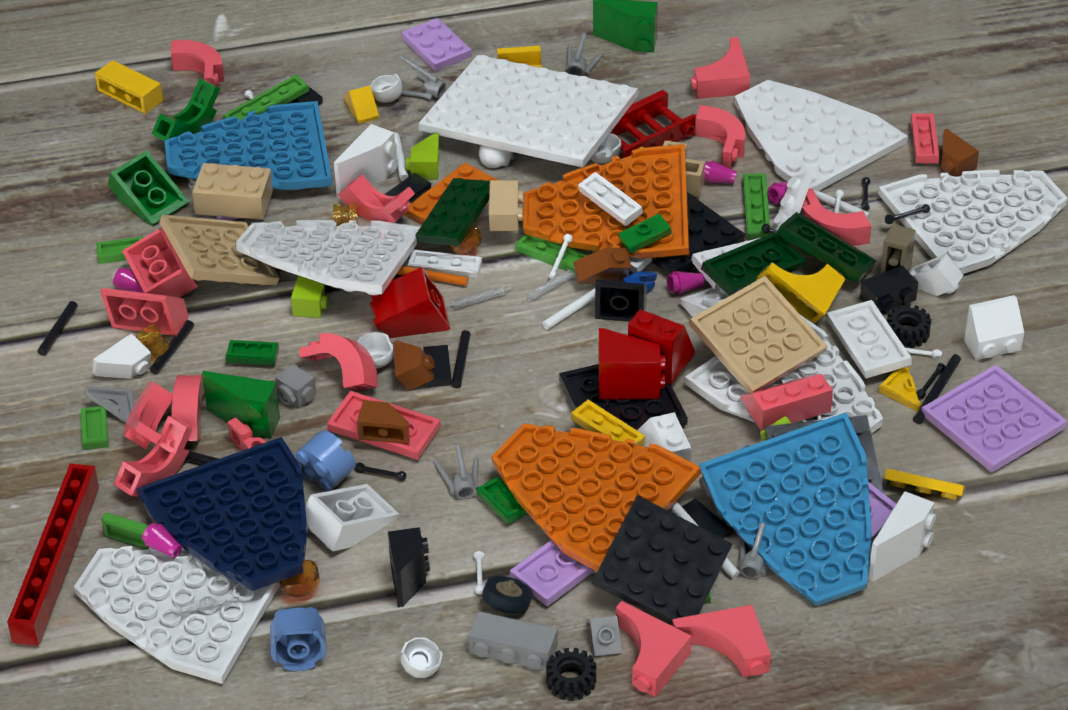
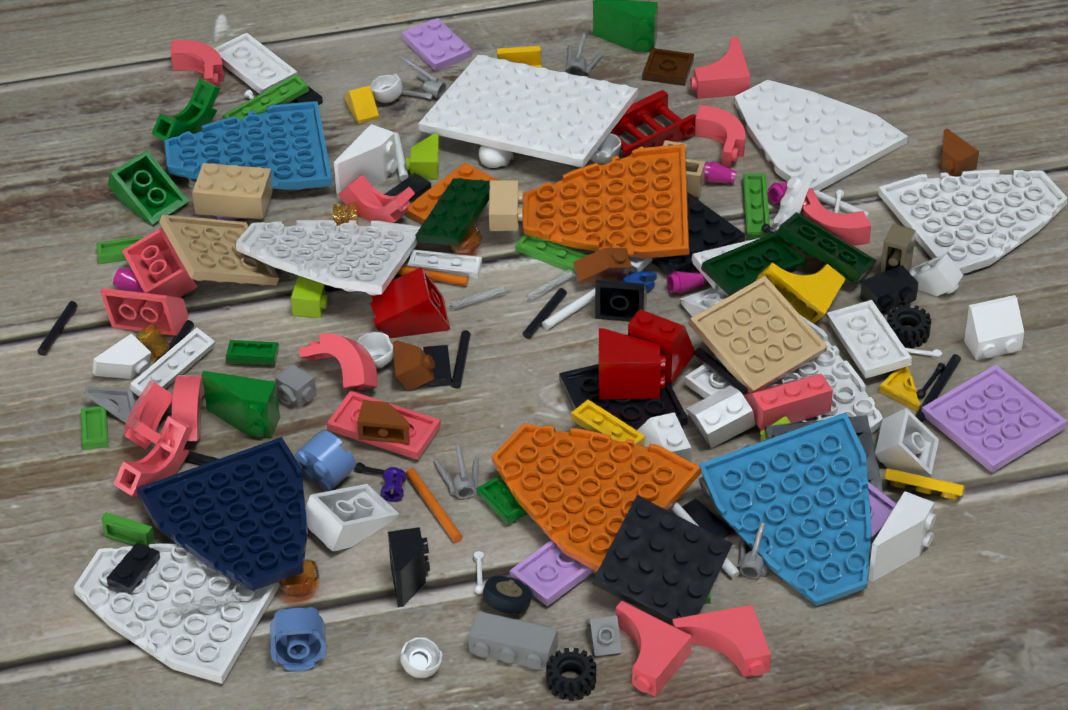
red brick [7,463,99,646] -> none
yellow brick [95,60,163,114] -> none
dark pink cone [142,523,183,559] -> none
coral plate [227,417,266,451] -> none
white hinge [548,234,573,279] -> none
white plate [578,172,643,226] -> none
green plate [618,213,672,254] -> none
black hinge [861,177,871,211] -> none
black hinge [885,204,931,224] -> none
coral plate [910,113,939,164] -> none
none -> black plate [106,542,160,594]
none -> white plate [130,327,215,396]
none -> white plate [214,33,298,94]
none -> dark purple bush [380,467,406,502]
none -> orange bar [406,468,463,543]
none -> black bar [523,288,567,339]
none -> reddish brown tile [642,48,694,86]
none -> white slope [686,385,755,449]
none -> black bar [694,347,748,395]
none -> white slope [875,408,939,477]

